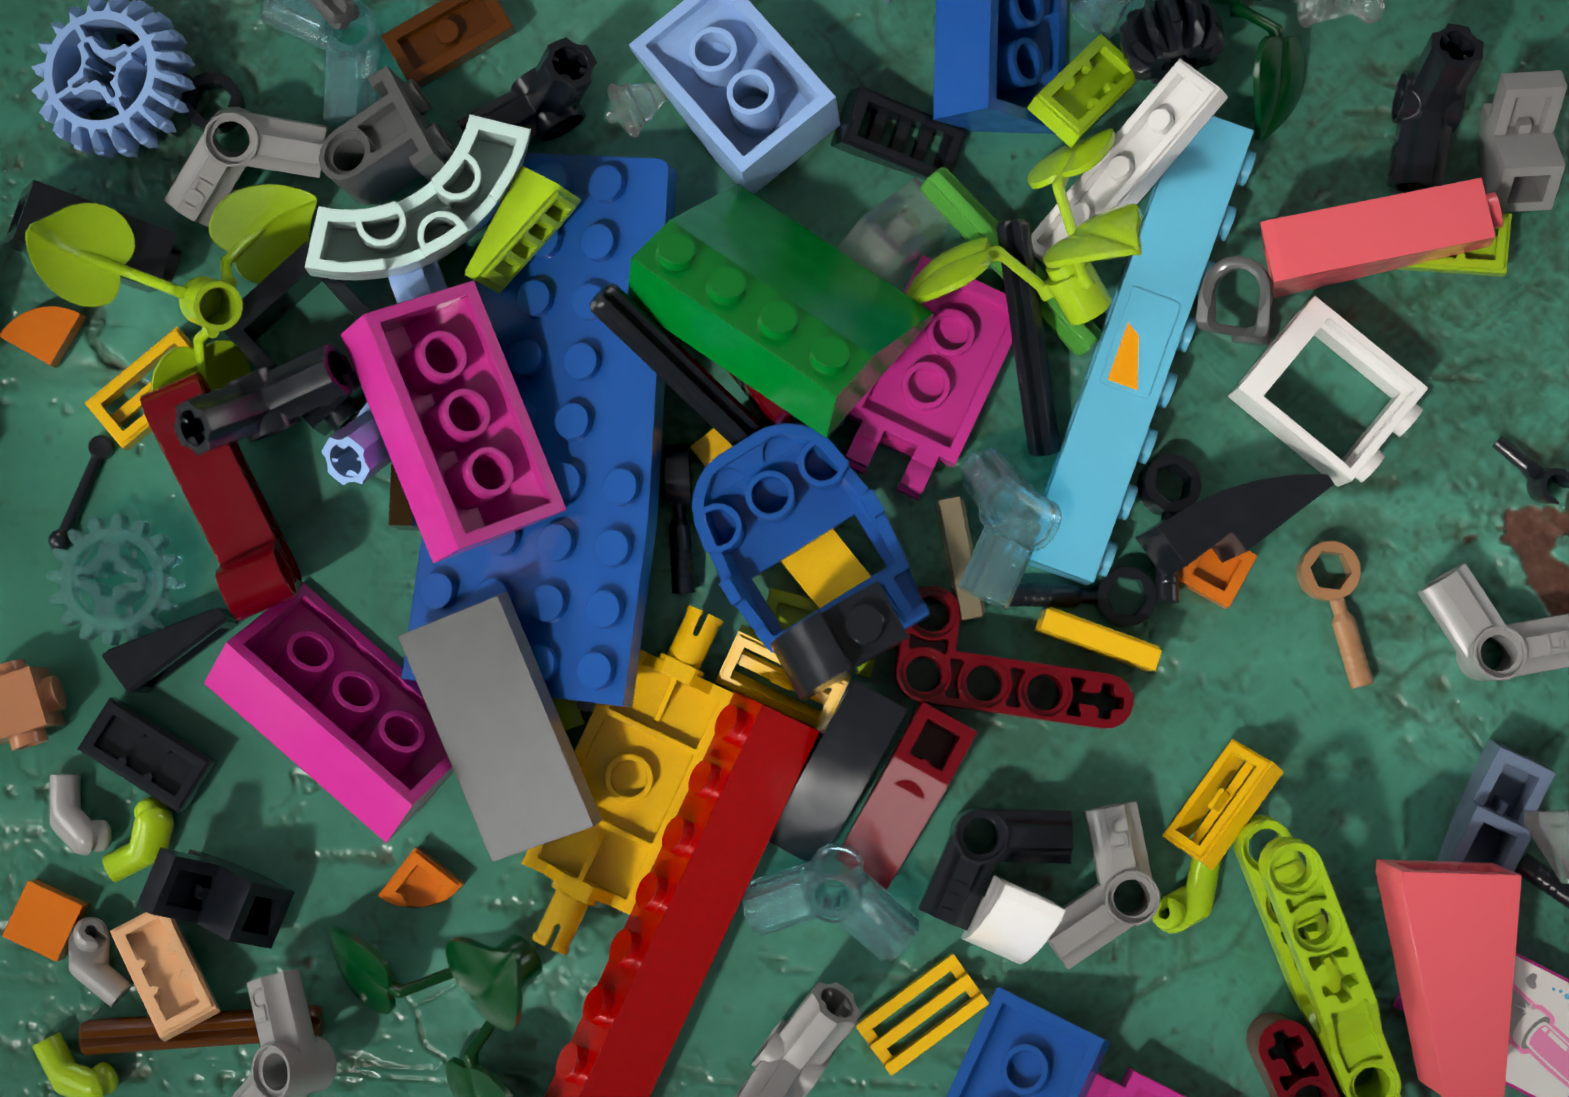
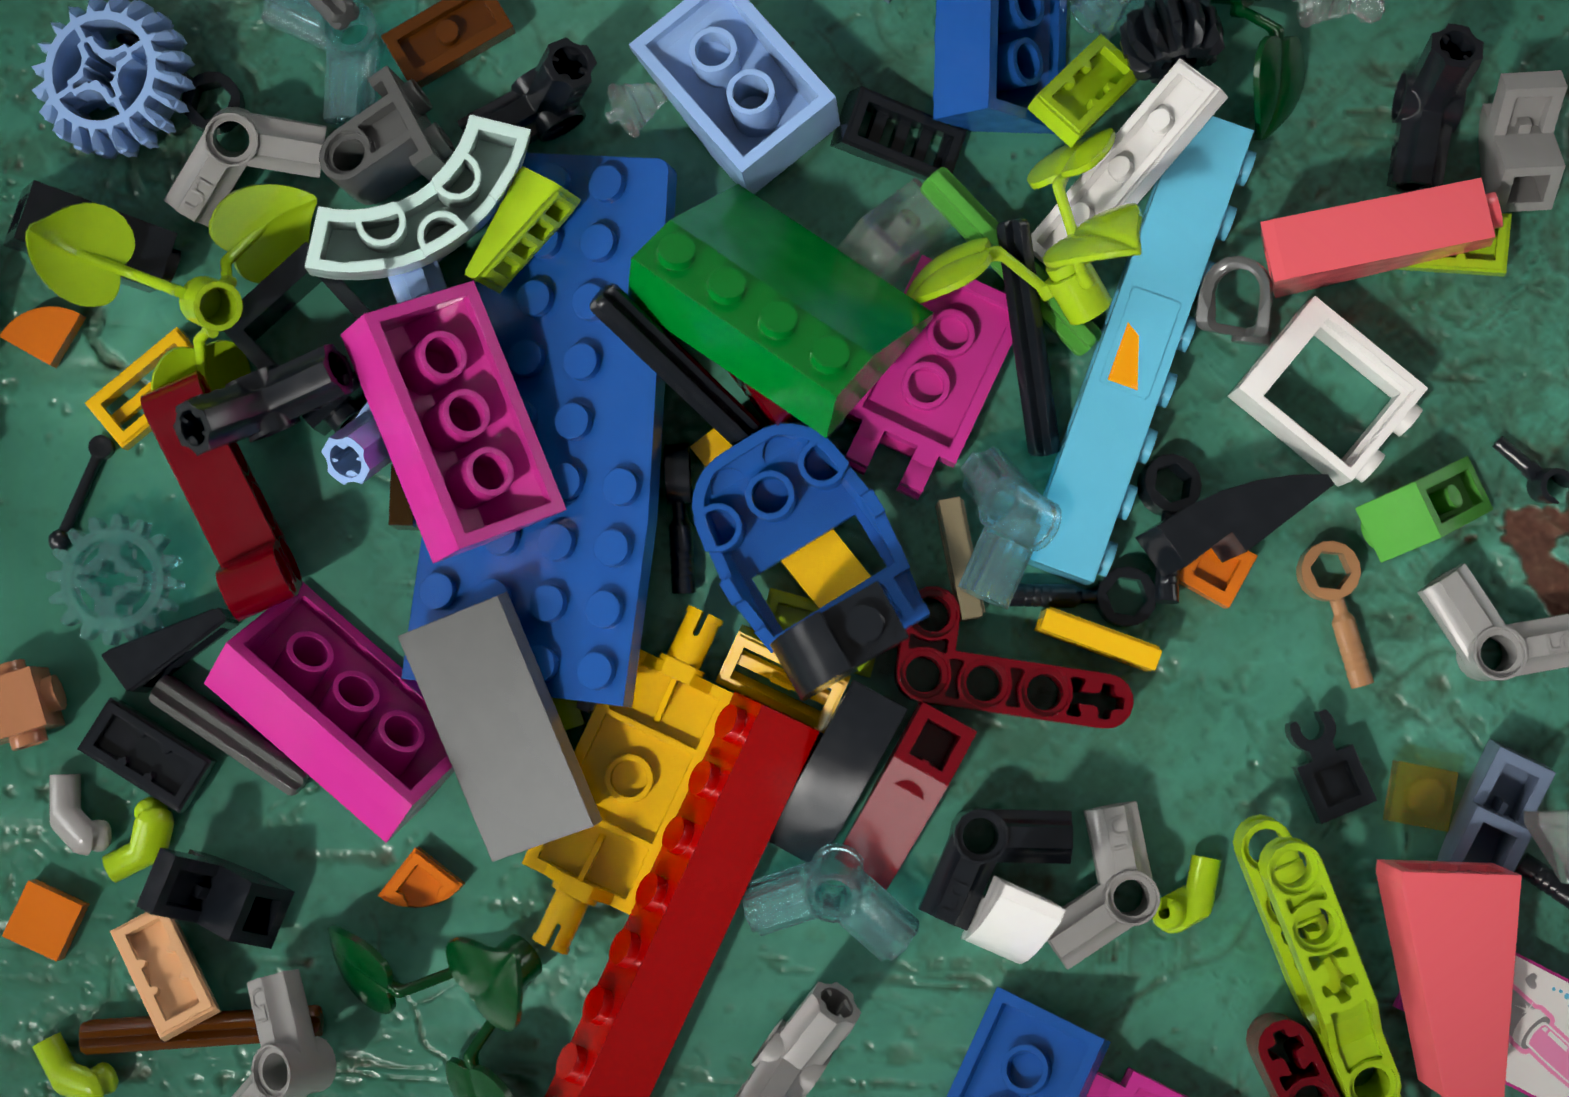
light grey arm [68,917,132,1008] -> none
yellow tile [855,952,989,1076] -> none
yellow tile [1162,738,1284,871] -> none
none -> dark grey axle [149,675,310,796]
none -> black plate [1285,709,1377,824]
none -> bright green slope [1355,456,1494,563]
none -> clear yellow plate [1382,760,1459,832]

